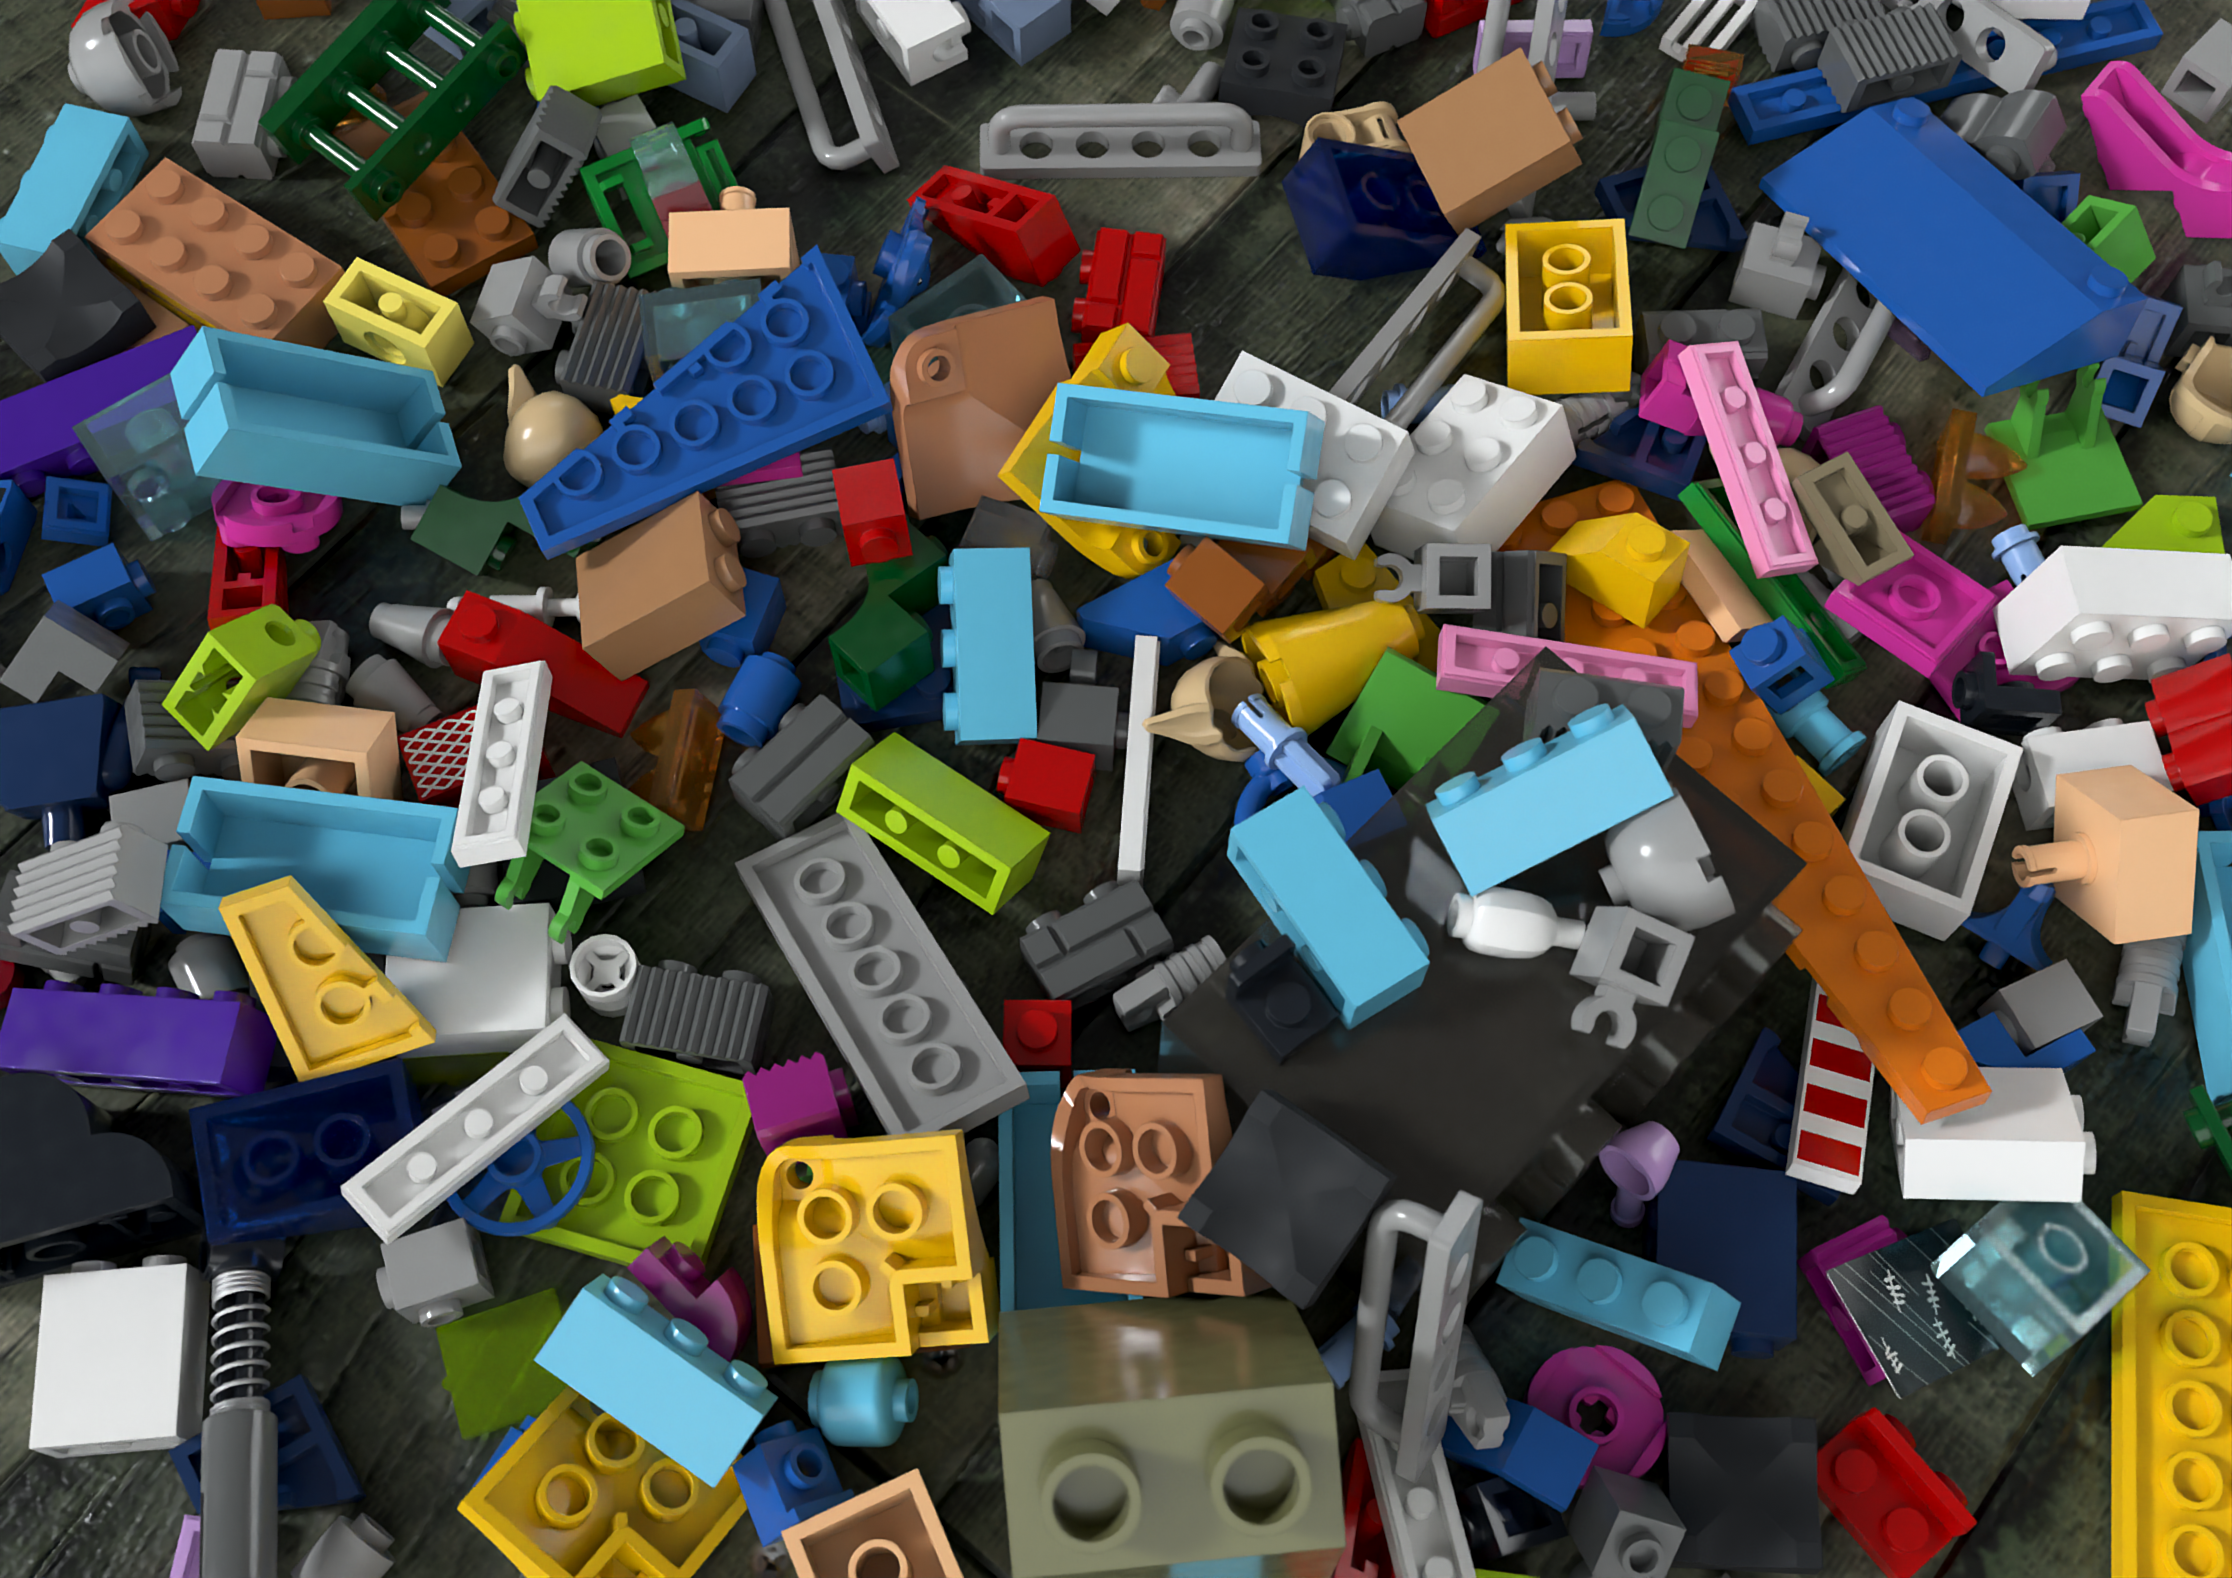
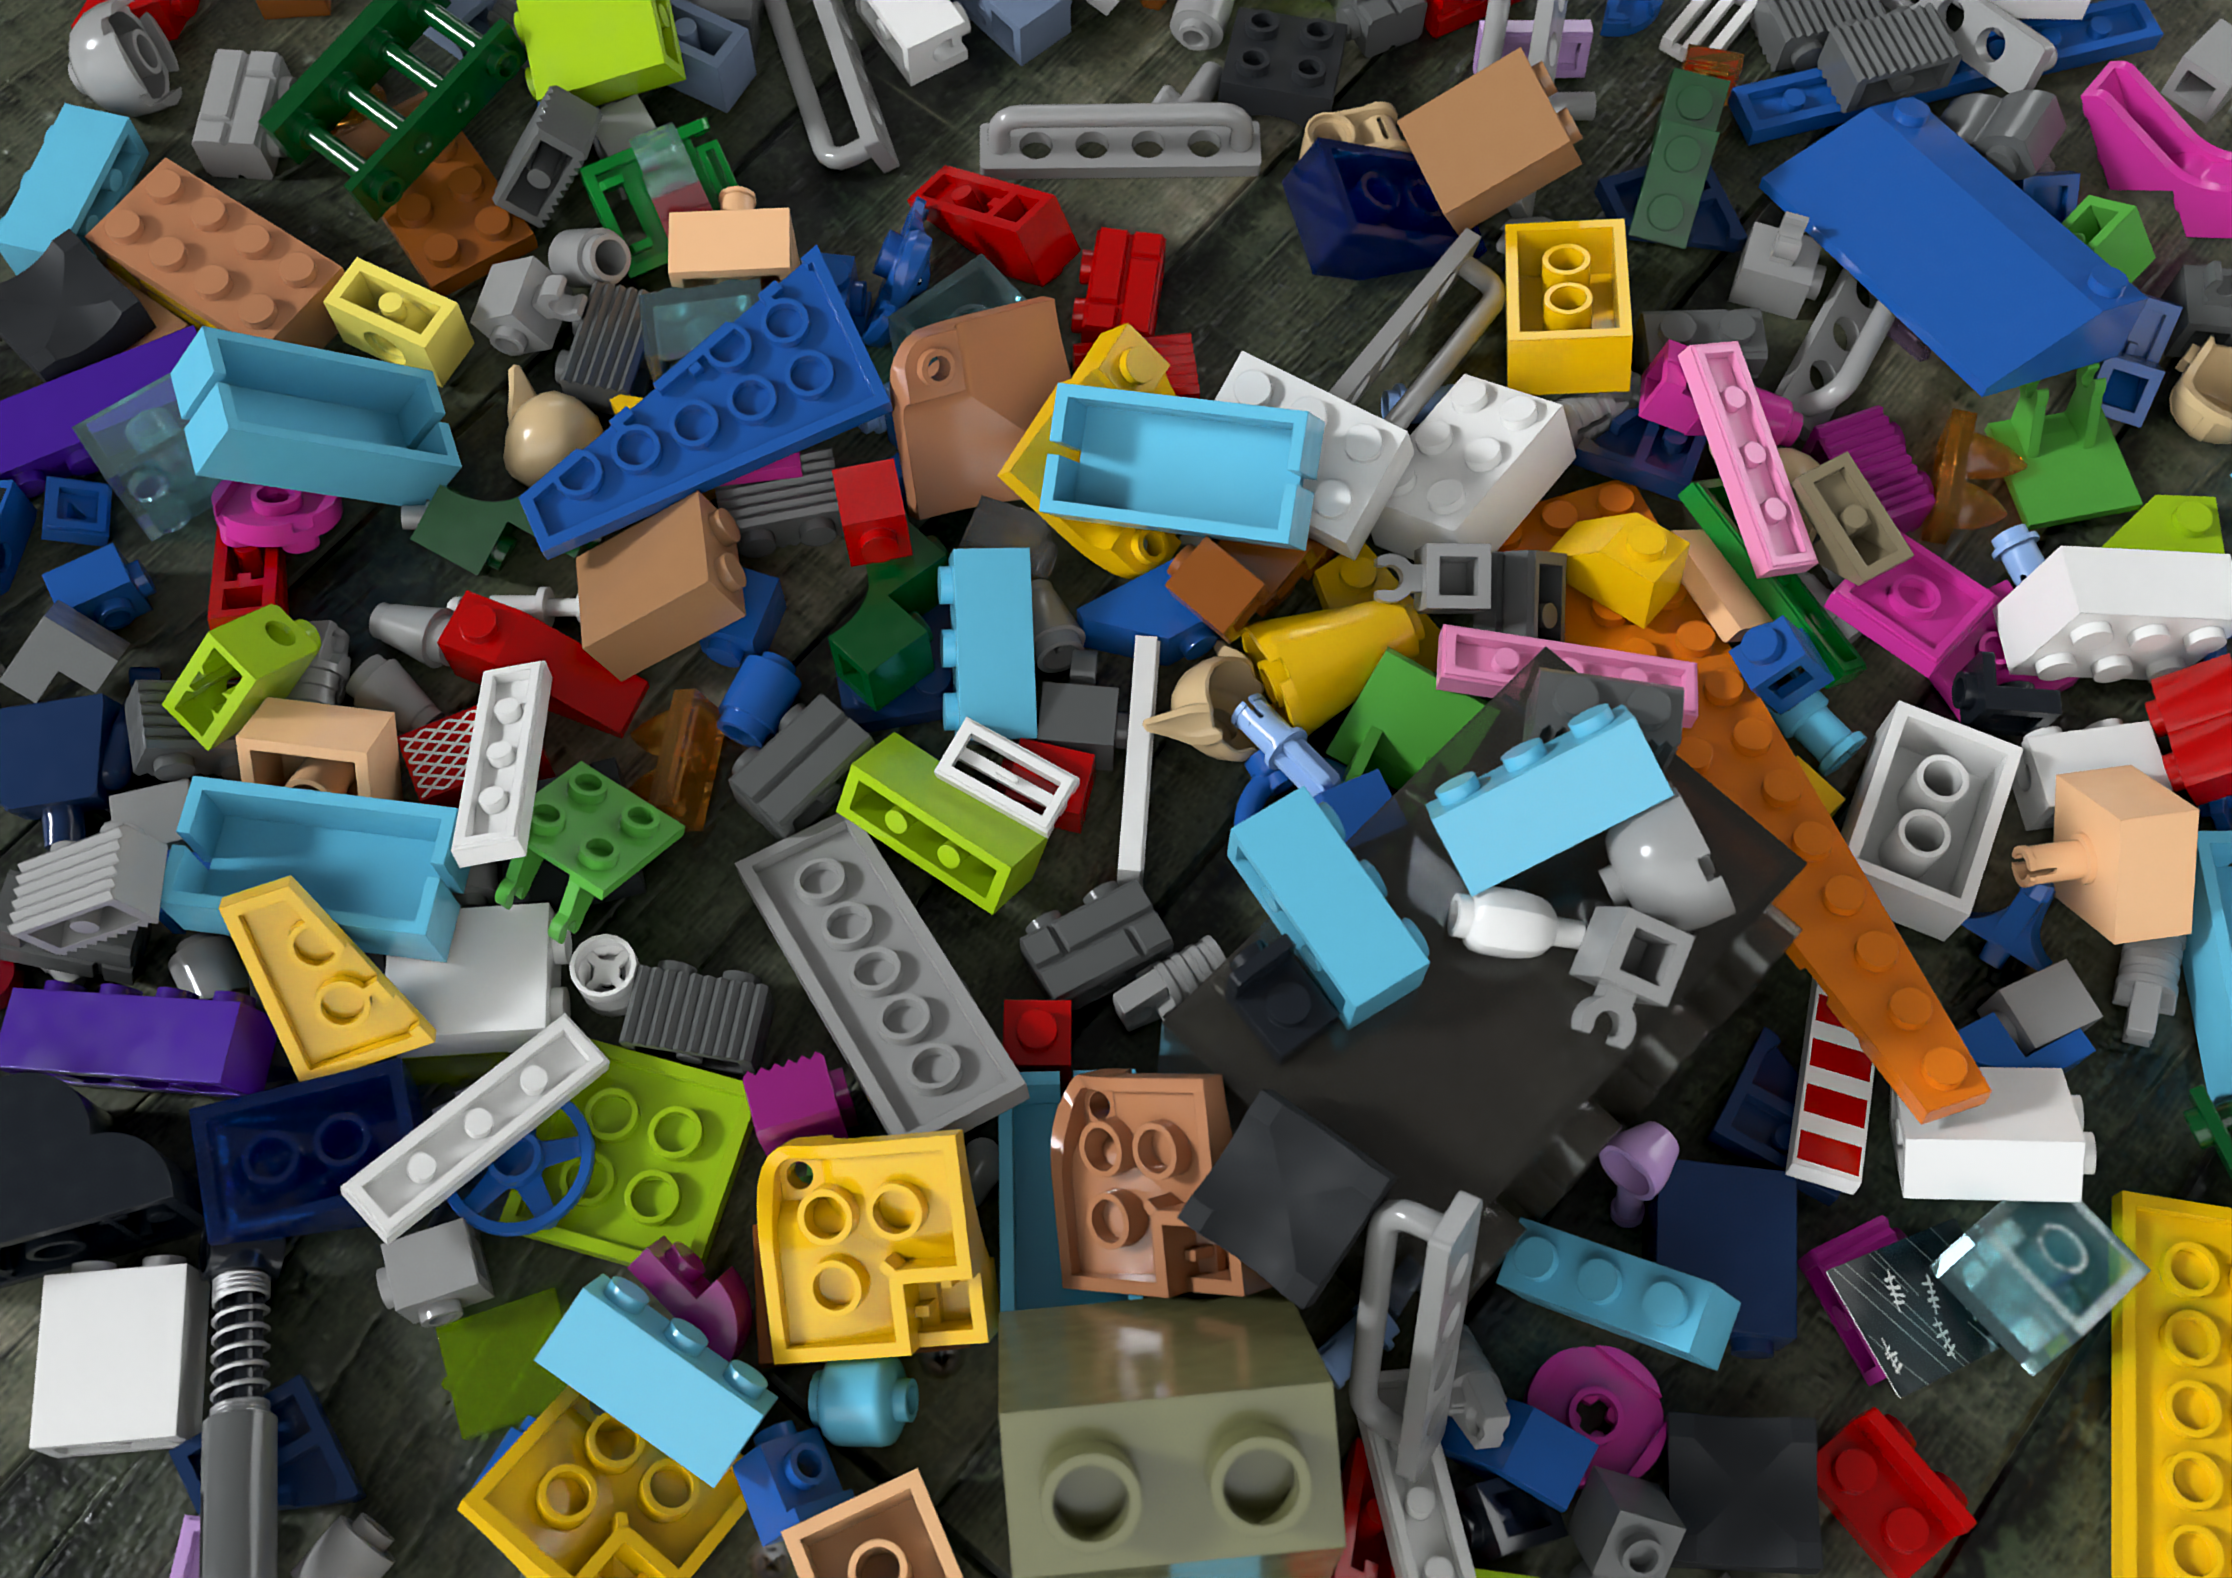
none -> white tile [934,717,1080,839]

